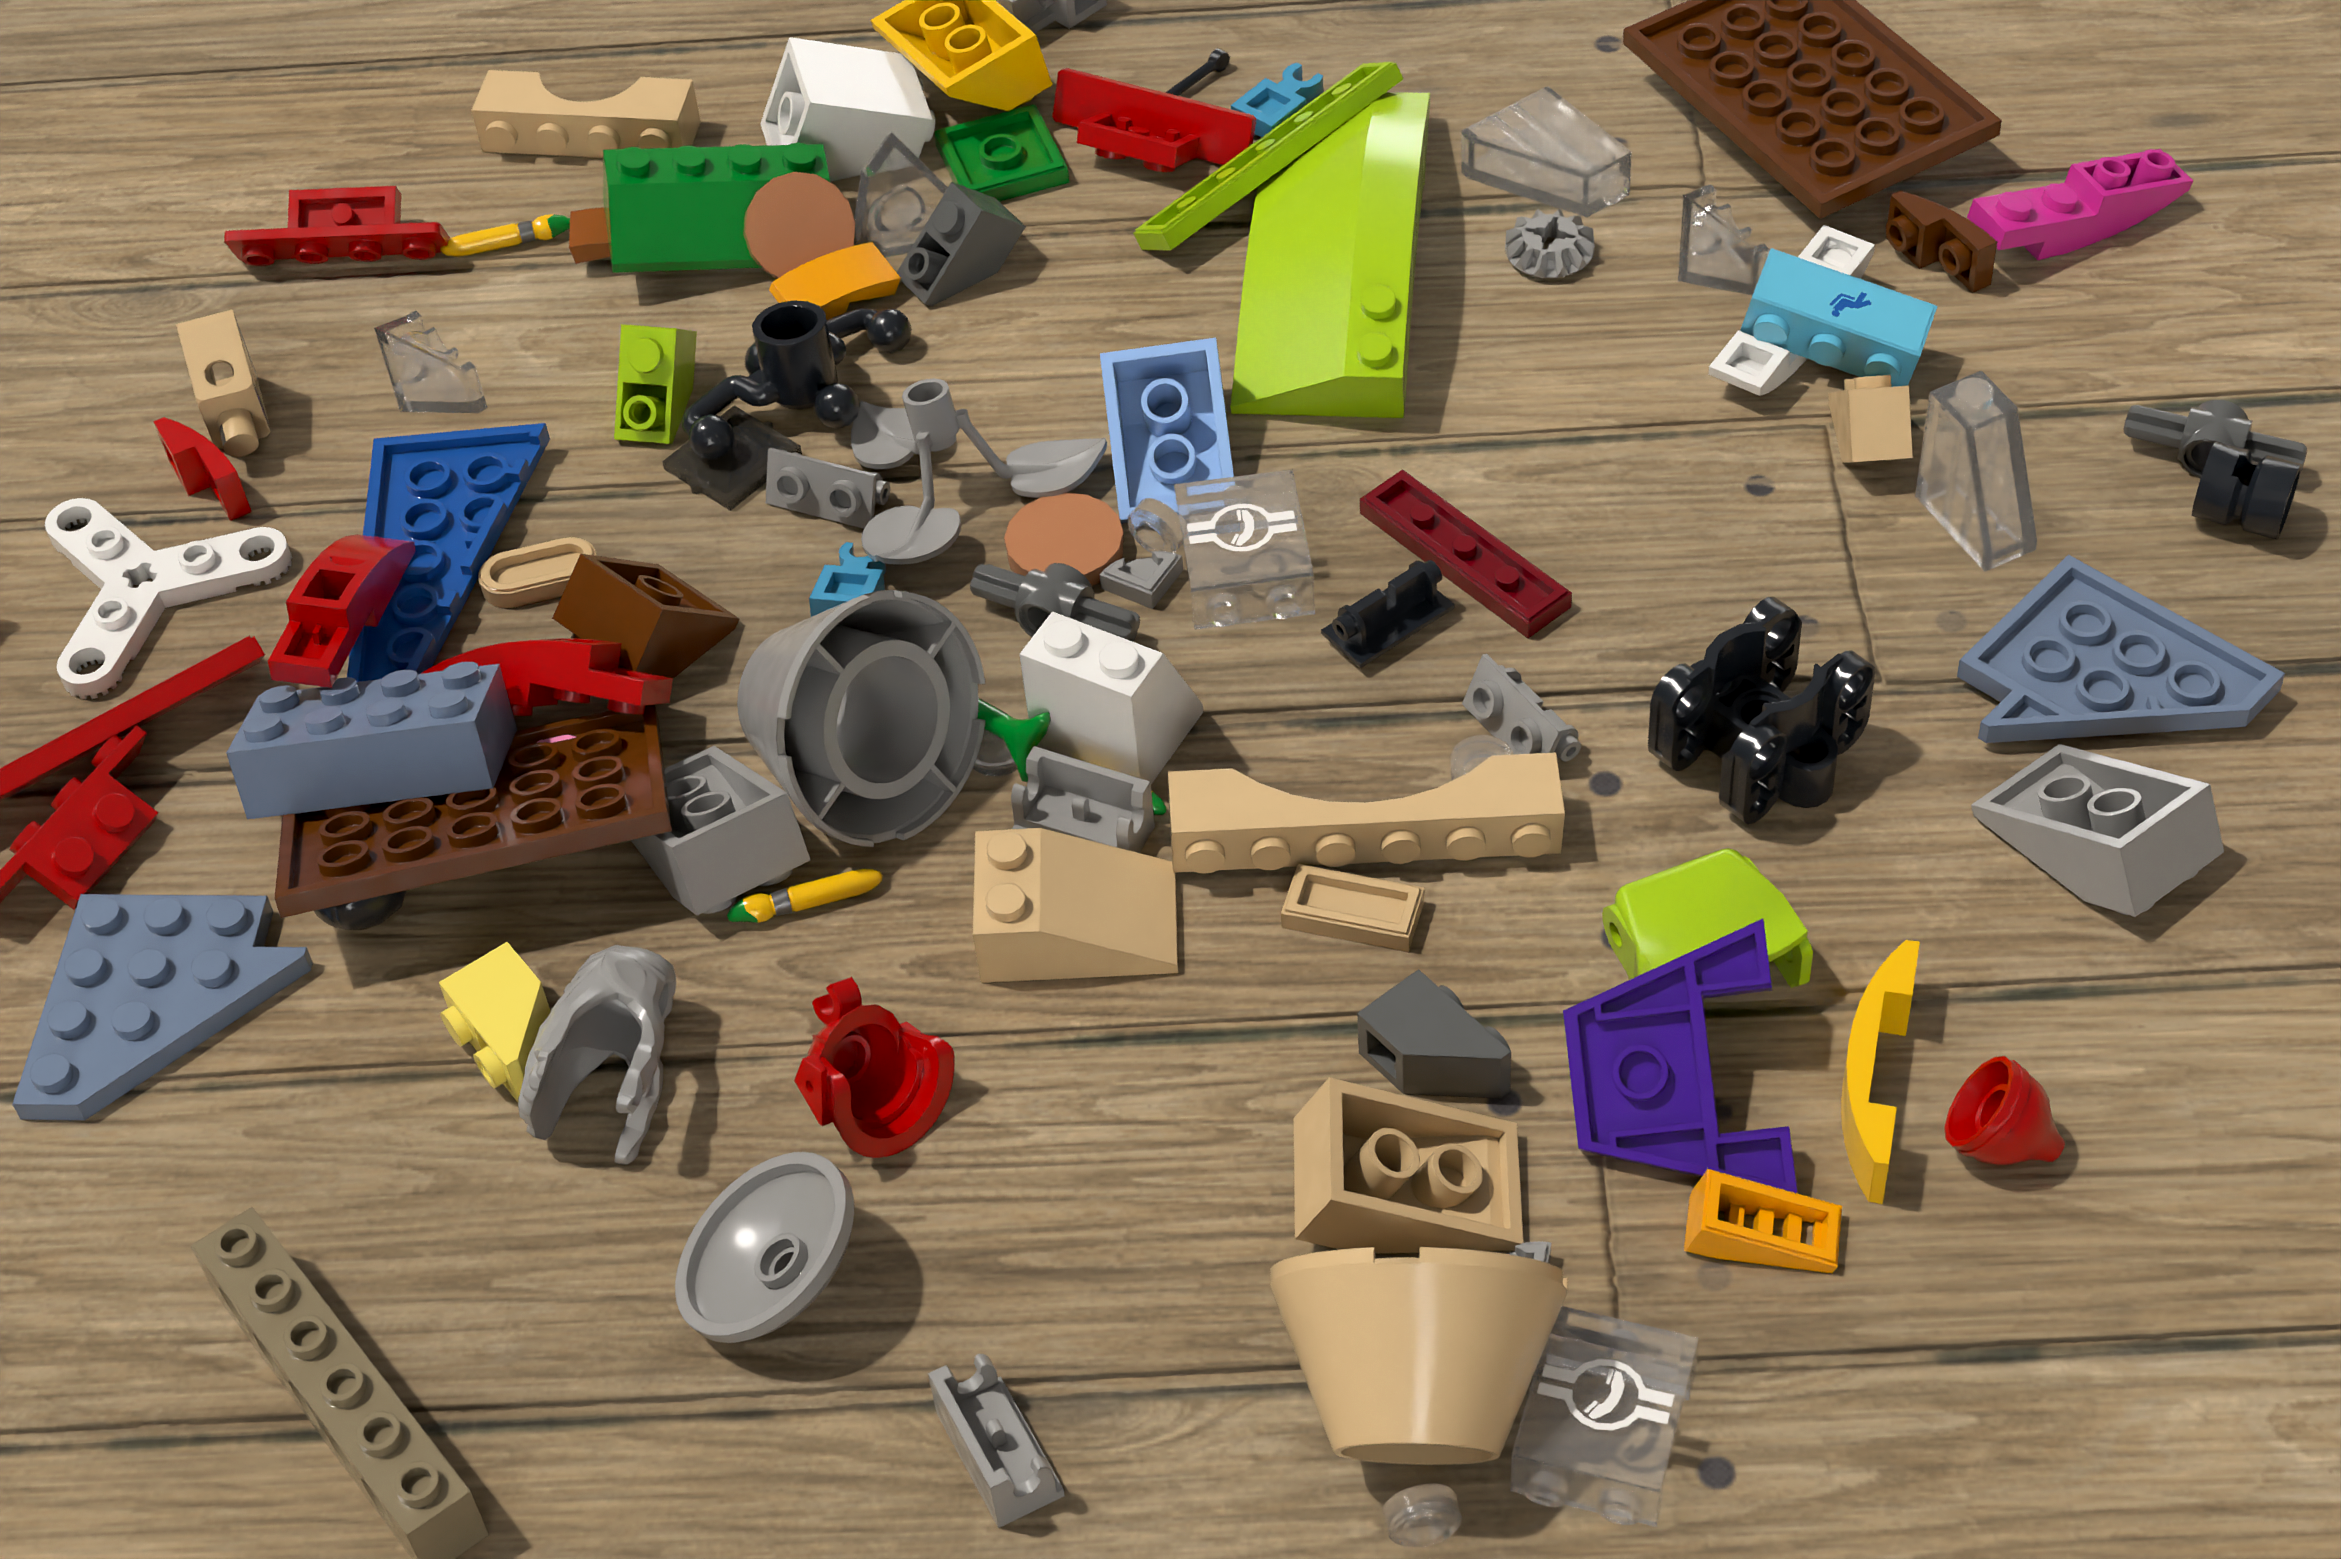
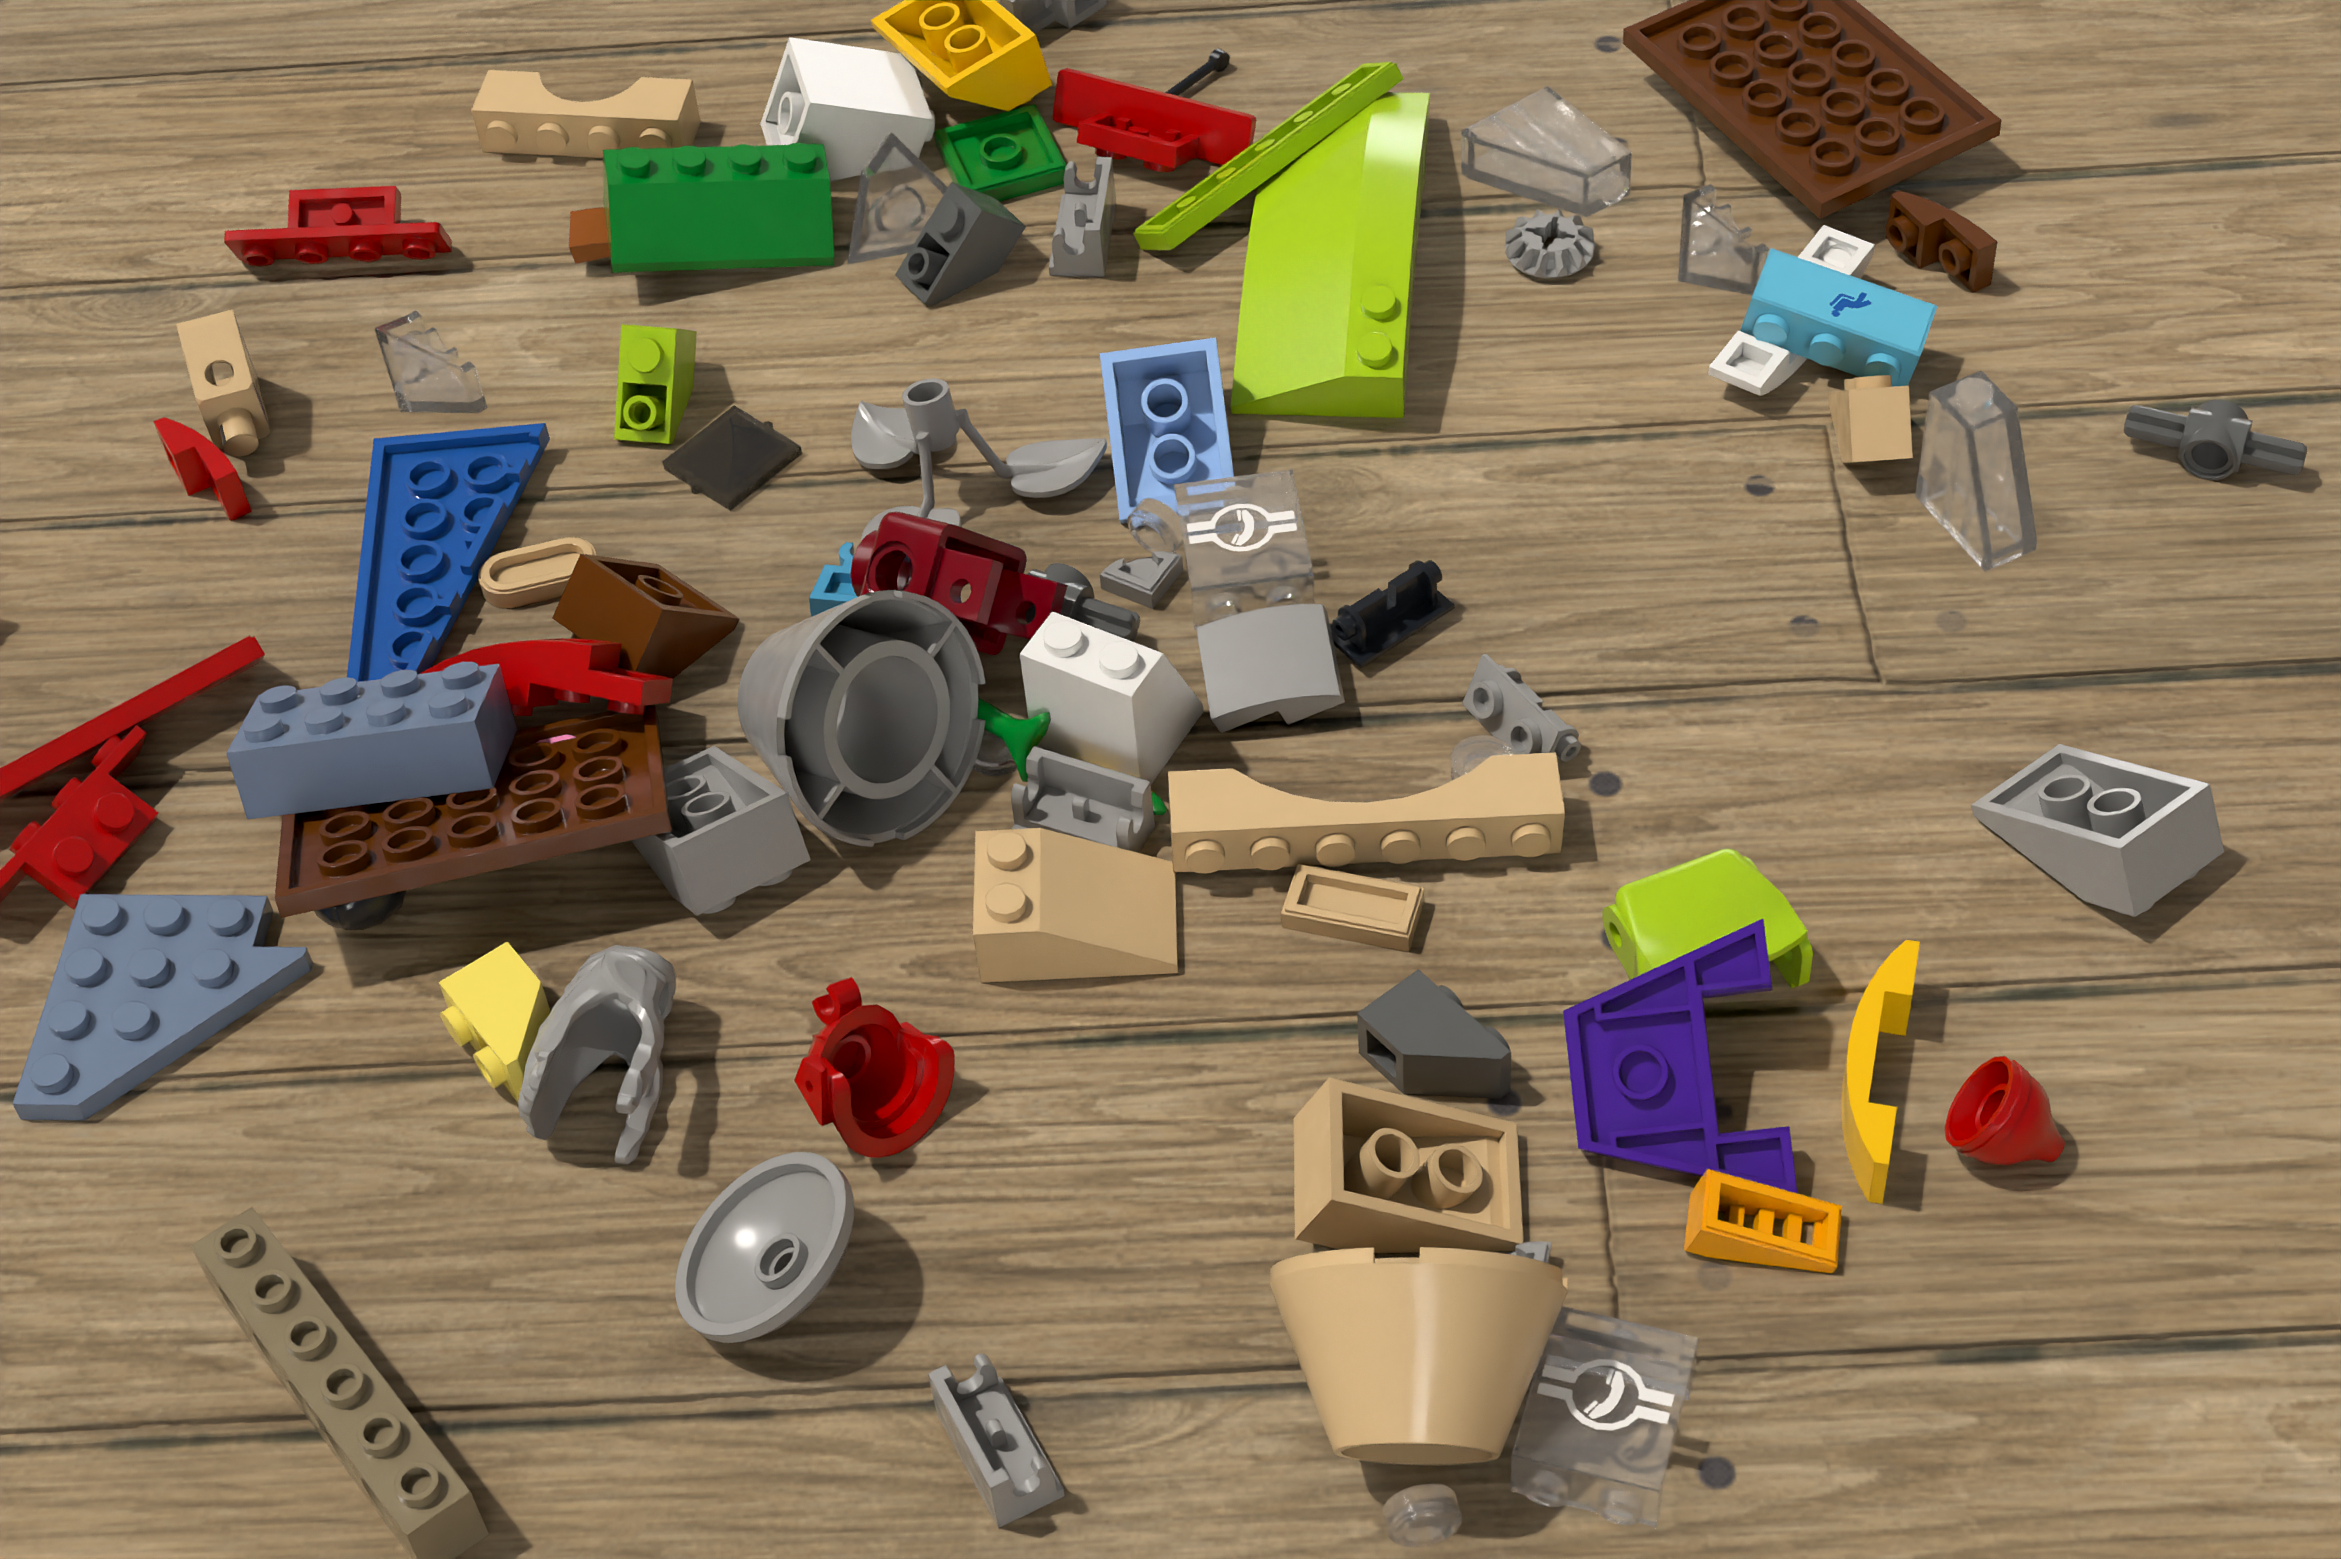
white piece [45,498,292,699] -> none
red slope [268,534,415,688] -> none
yellow piece [440,214,570,257] -> none
black wheel [682,300,912,460] -> none
yellow piece [727,869,883,923] -> none
nougat tile [743,172,855,279] -> none
light grey hinge [766,448,890,529] -> none
light orange slope [769,242,901,320] -> none
nougat tile [1004,493,1124,586] -> none
dark azure plate [1231,63,1324,137] -> none
dark red tile [1359,469,1572,639] -> none
black piece [1648,596,1875,824] -> none
sand blue wing [1957,554,2285,743] -> none
dark pink slope [1967,149,2193,260] -> none
black wheel [2192,441,2302,540] -> none
none -> dark red piece [850,512,1068,655]
none -> light grey hinge [1049,157,1116,277]
none -> light grey slope [1196,604,1345,733]

